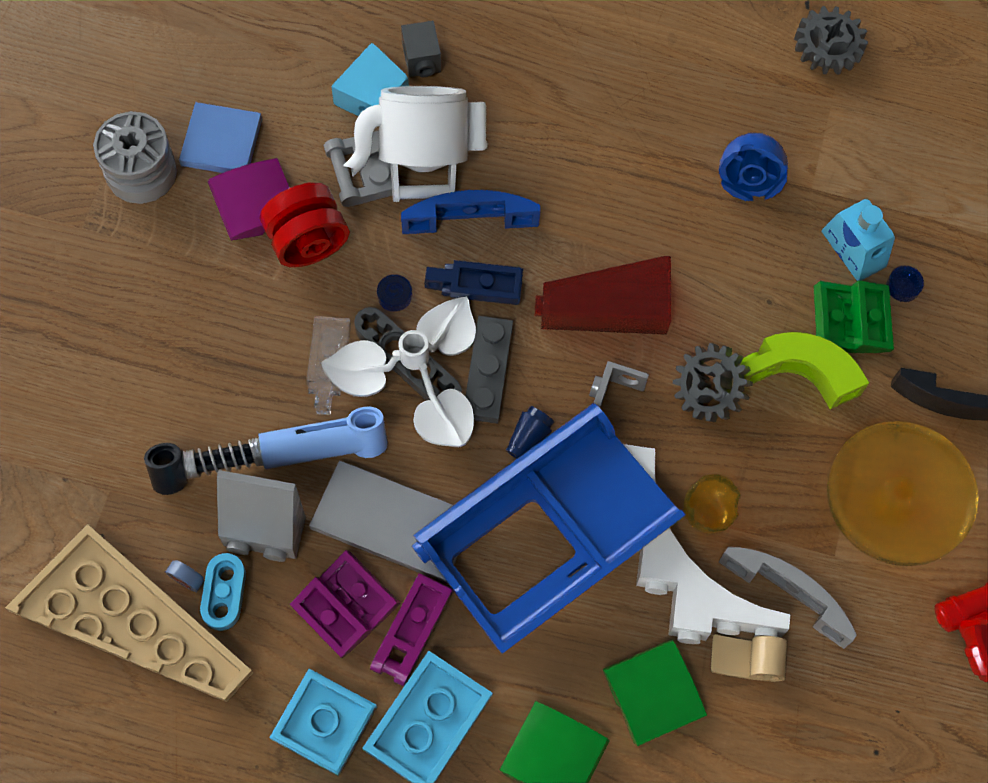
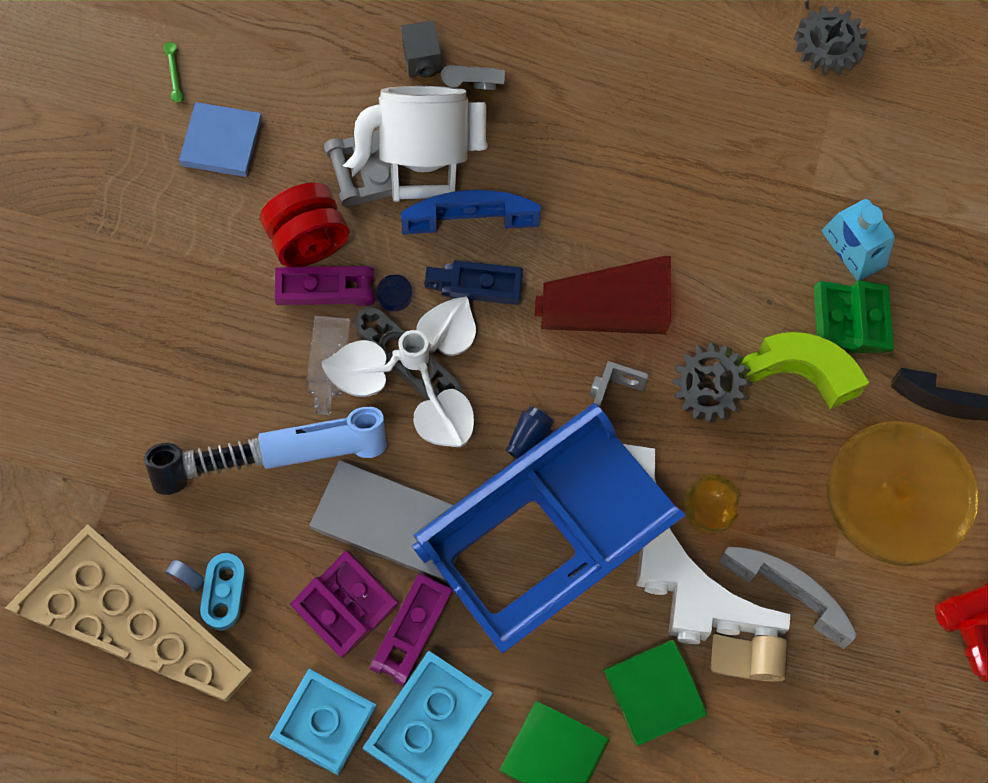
light grey wheel [93,111,177,204] -> none
magenta slope [208,158,290,241] -> none
light grey slope [217,470,306,562] -> none
medium azure torso [331,43,409,116] -> none
dark grey plate [466,316,513,424] -> none
blue cylinder [719,132,788,201] -> none
clear blue tile [886,266,924,302] -> none
none -> bright green hinge [163,42,184,103]
none -> magenta plate [275,266,374,306]
none -> light grey plate [440,65,505,90]

